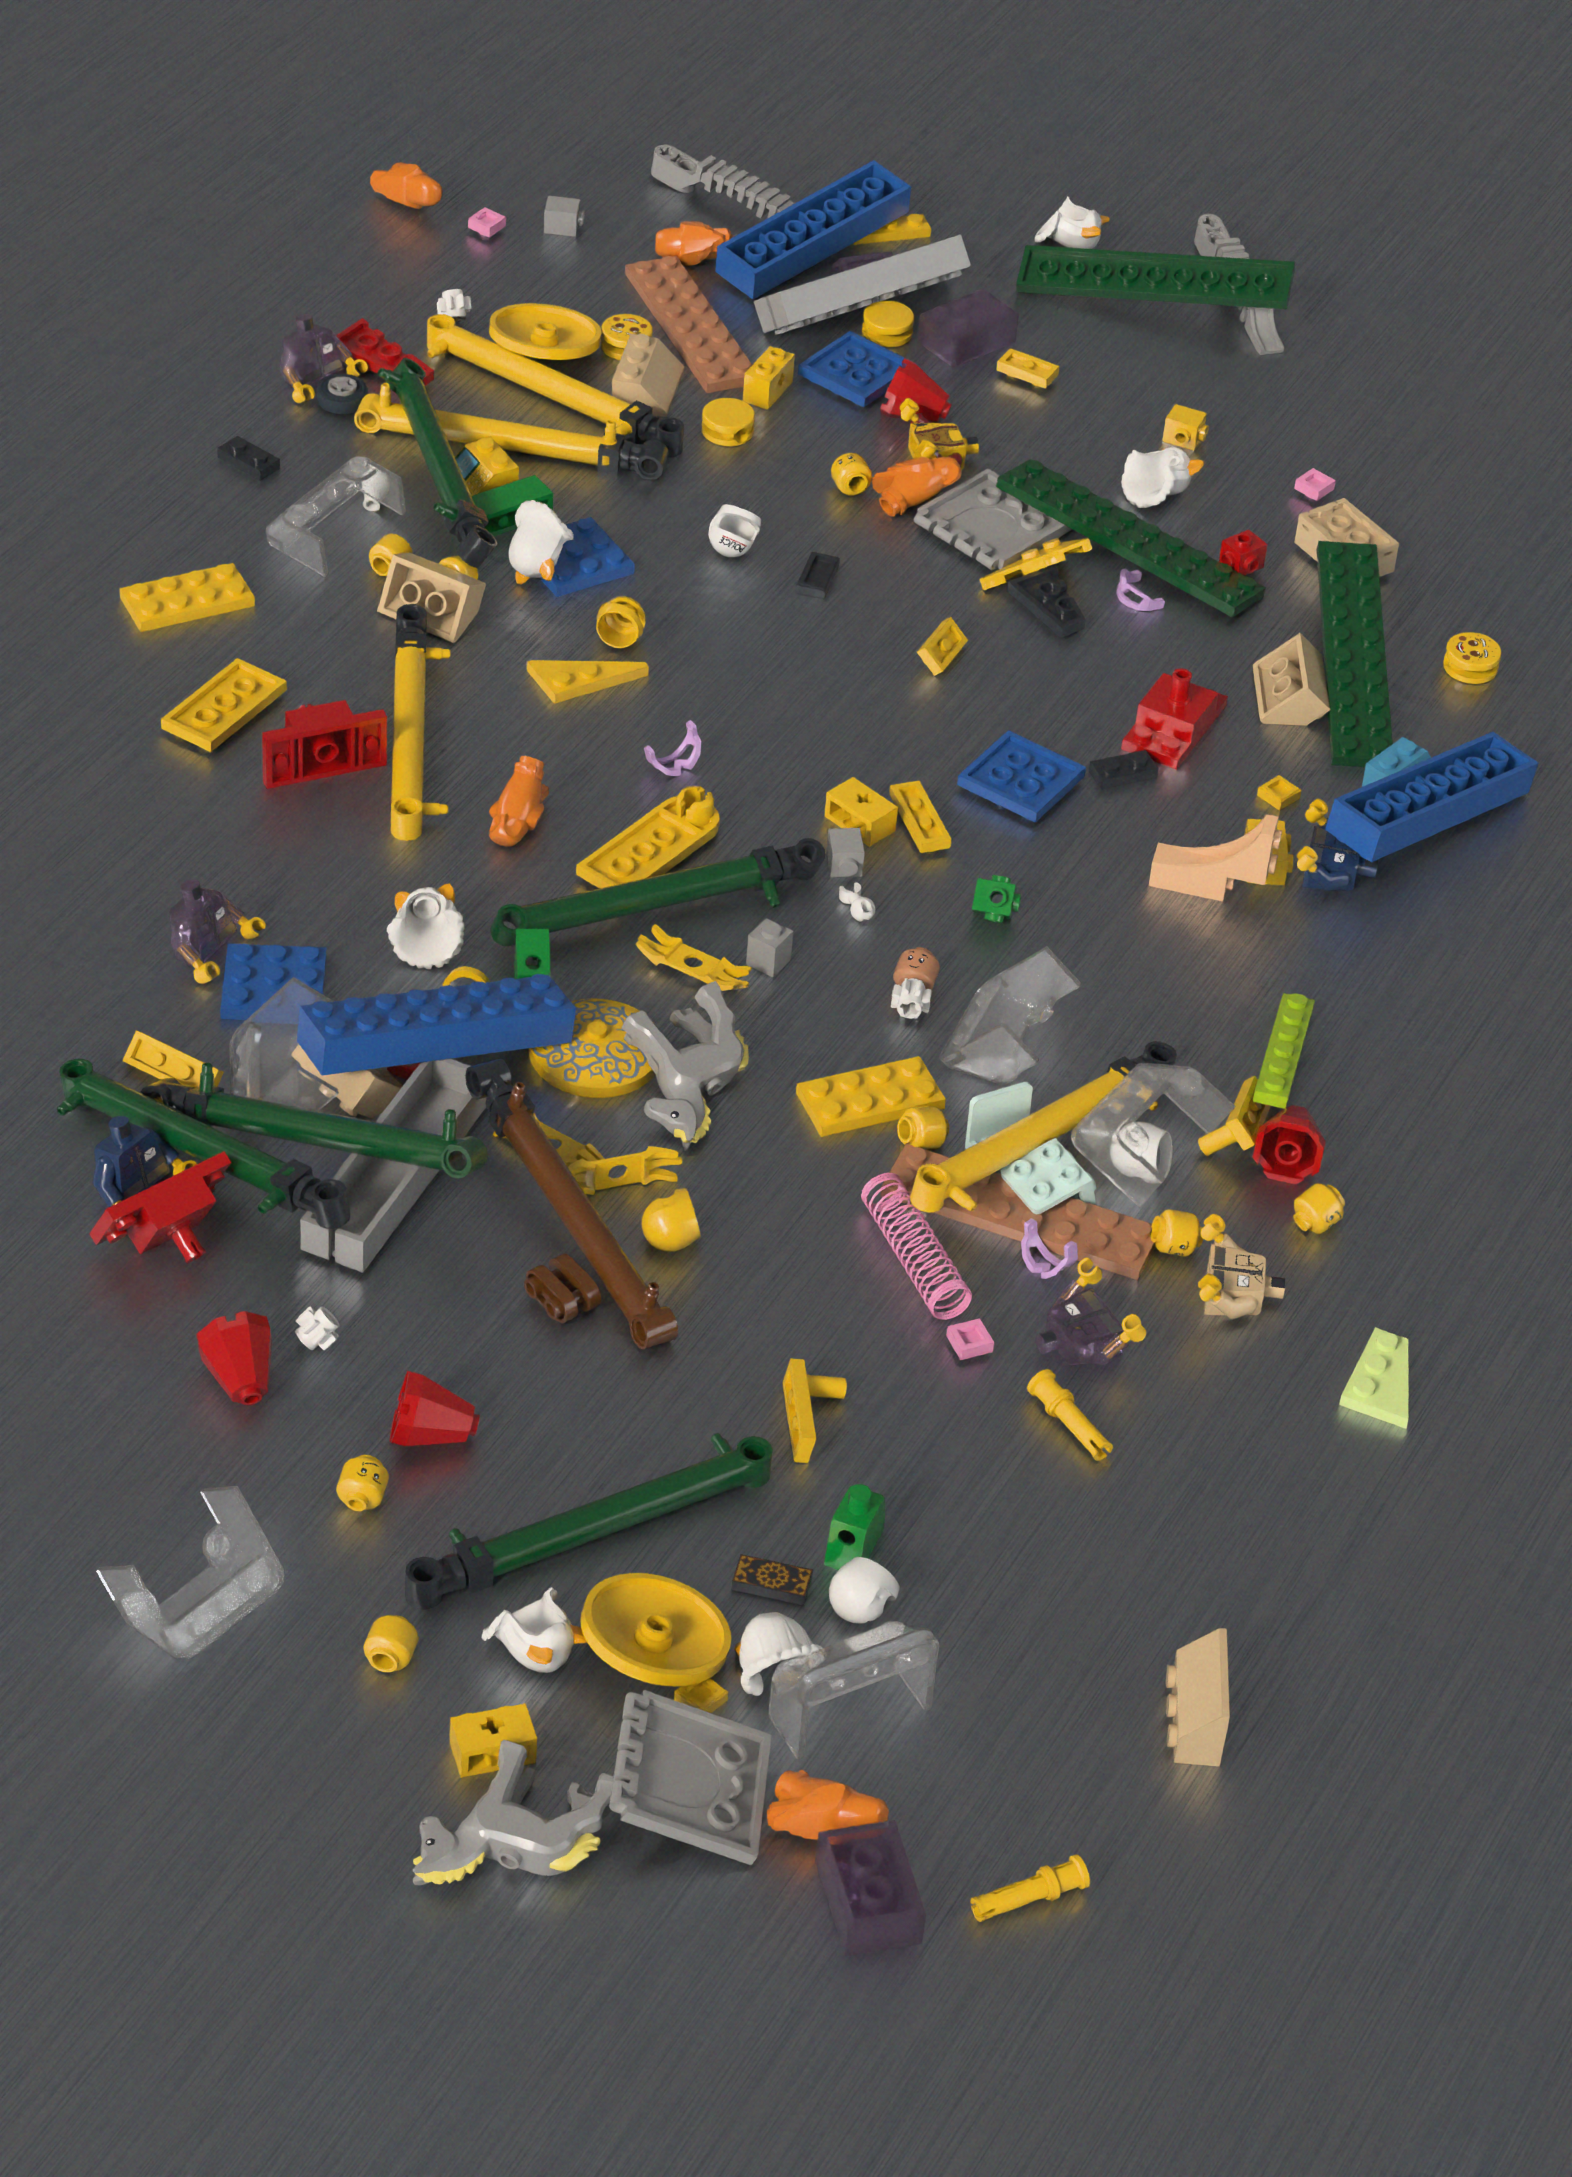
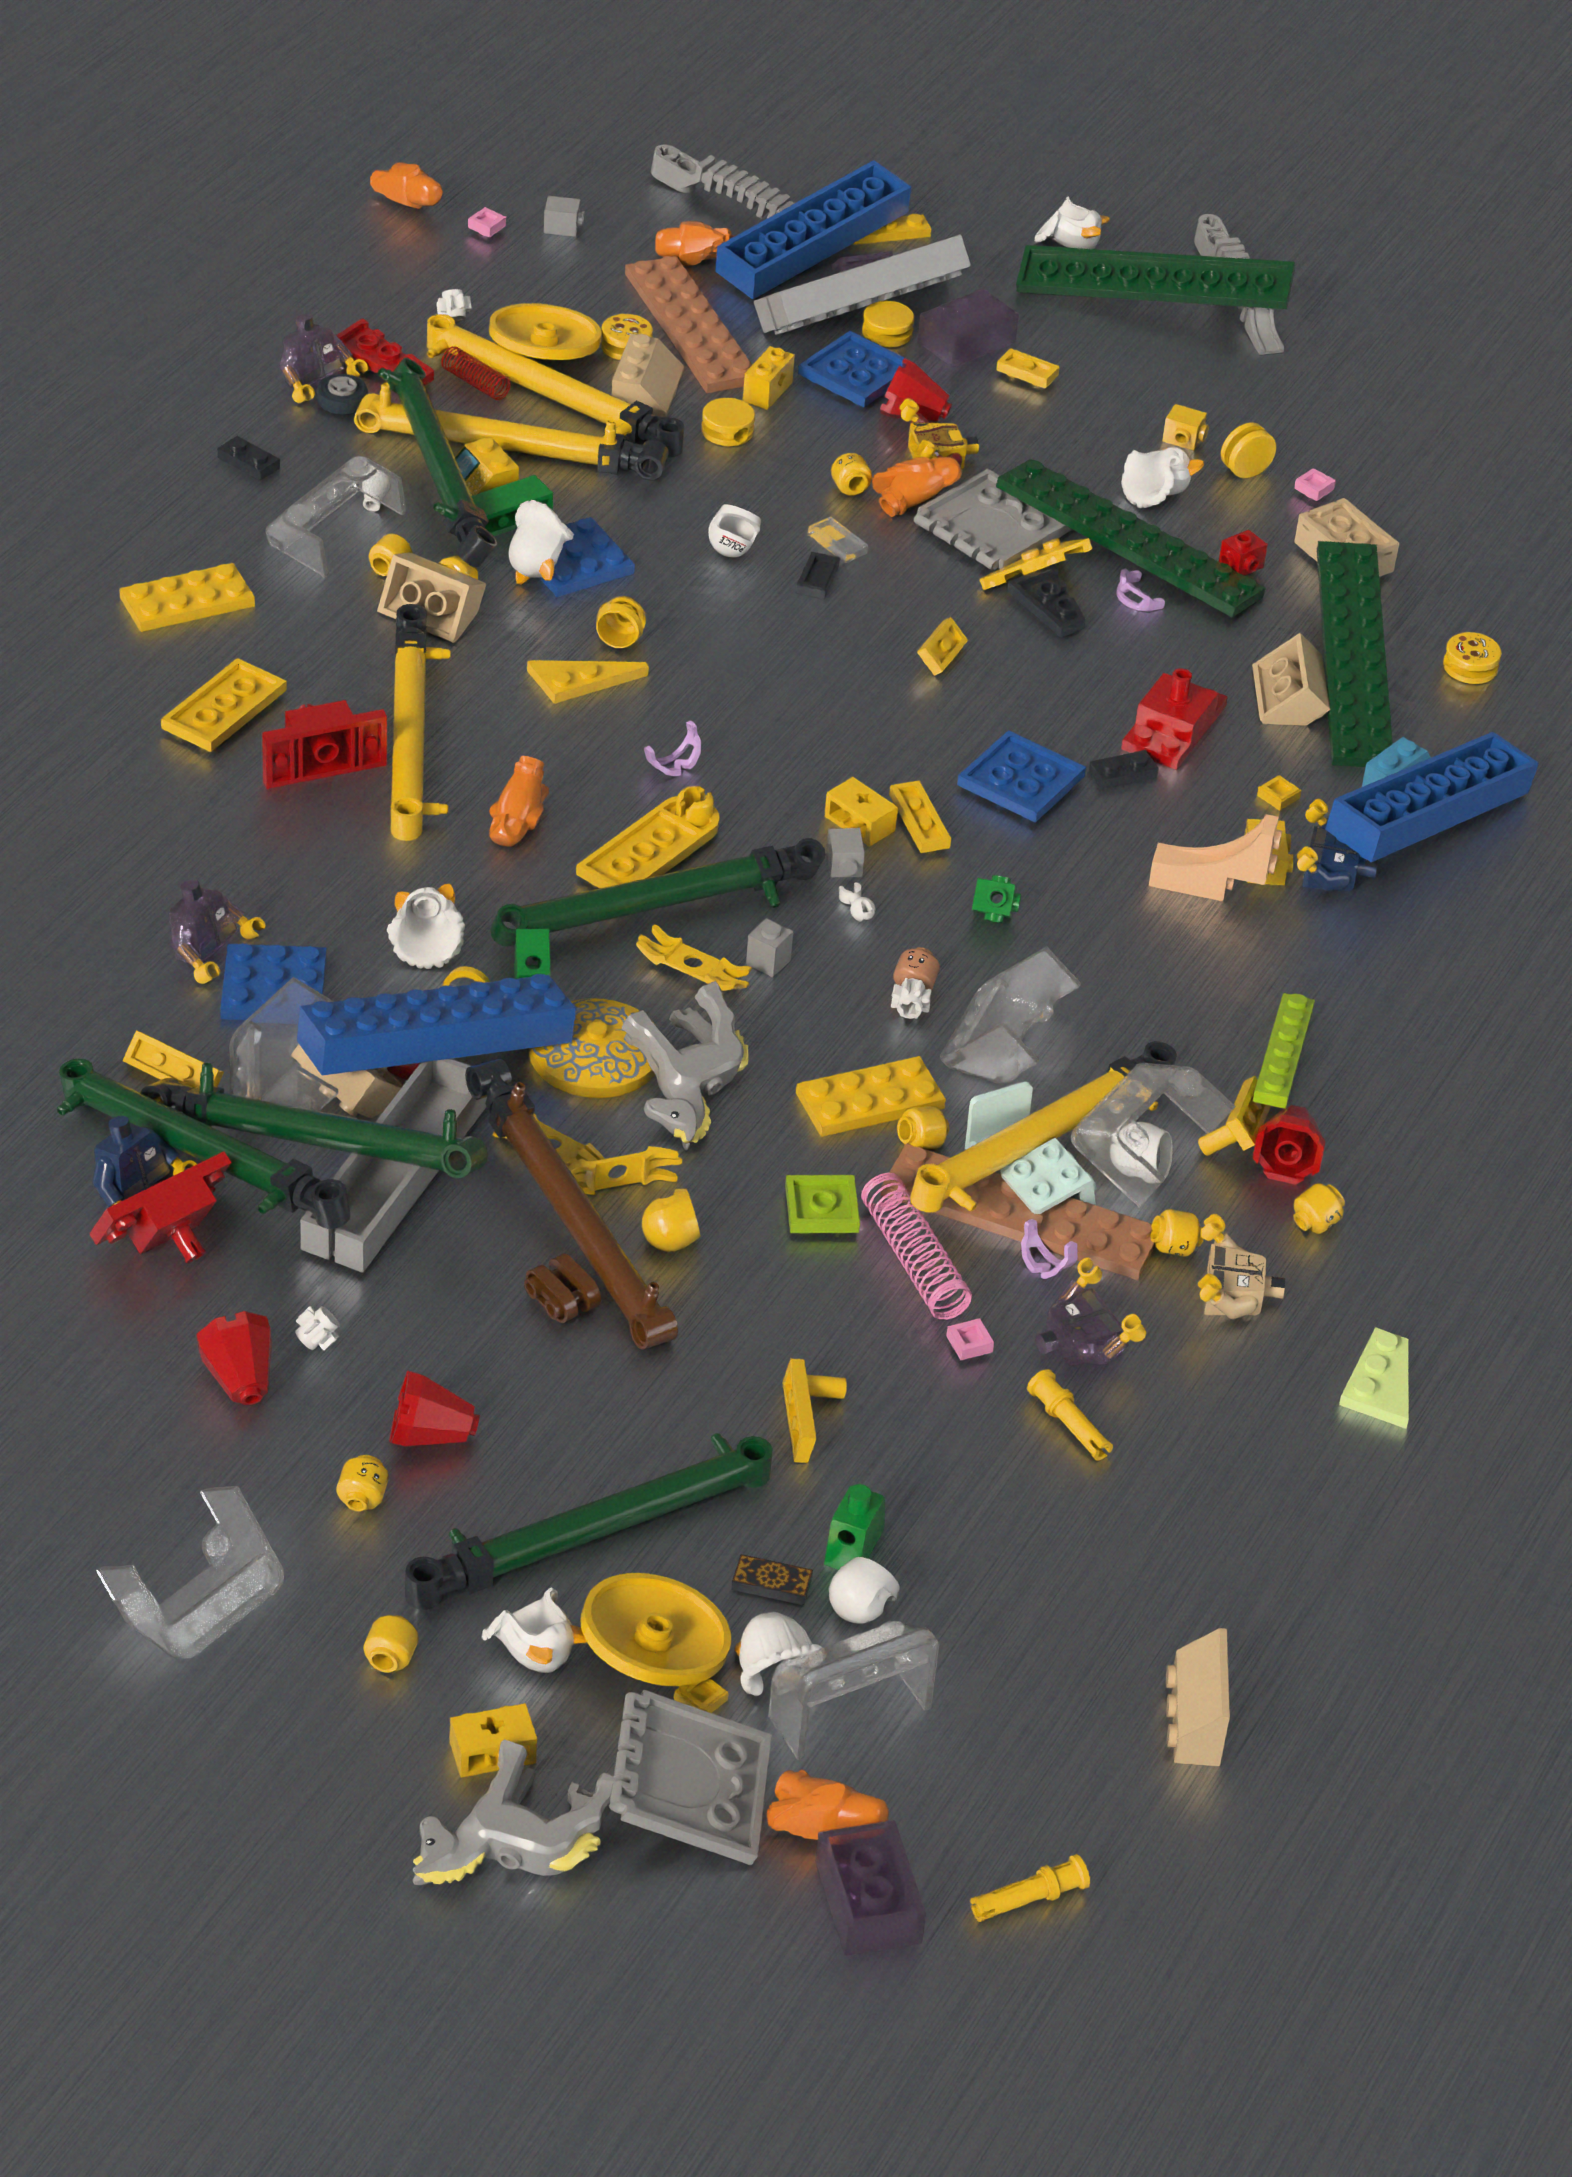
none -> red piece [441,346,511,400]
none -> lime plate [785,1175,860,1233]
none -> clear tile [808,517,868,563]
none -> yellow head [1221,422,1277,479]

